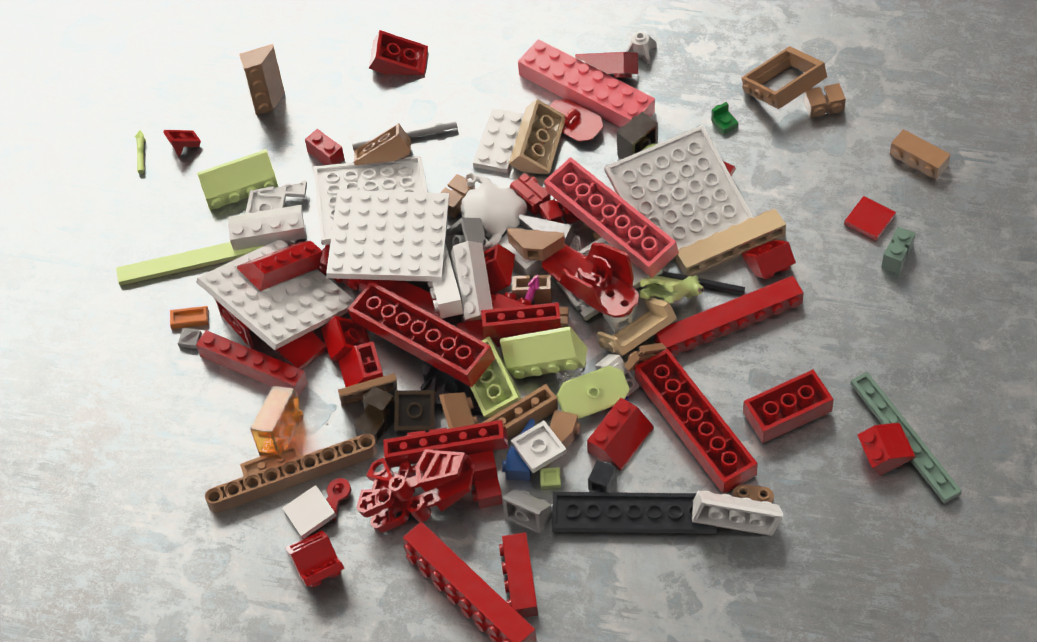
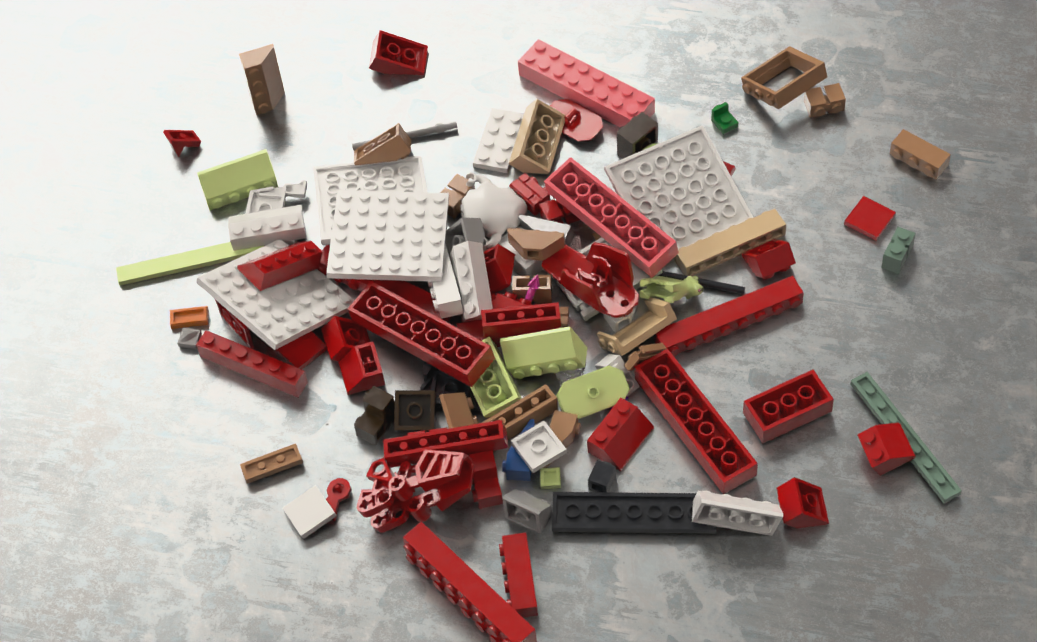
yellowish green piece [134,130,146,174] -> none
medium nougat beam [205,434,377,513] -> none
clear orange brick [250,386,304,459] -> none
red bracket [285,530,345,587] -> none
red brick [305,128,345,165] -> none
medium nougat tile [338,373,397,405] -> none
slope [575,52,638,78] -> none
white brick [625,31,657,64] -> none
medium nougat plate [733,484,774,504] -> none
none -> red slope [776,477,829,529]

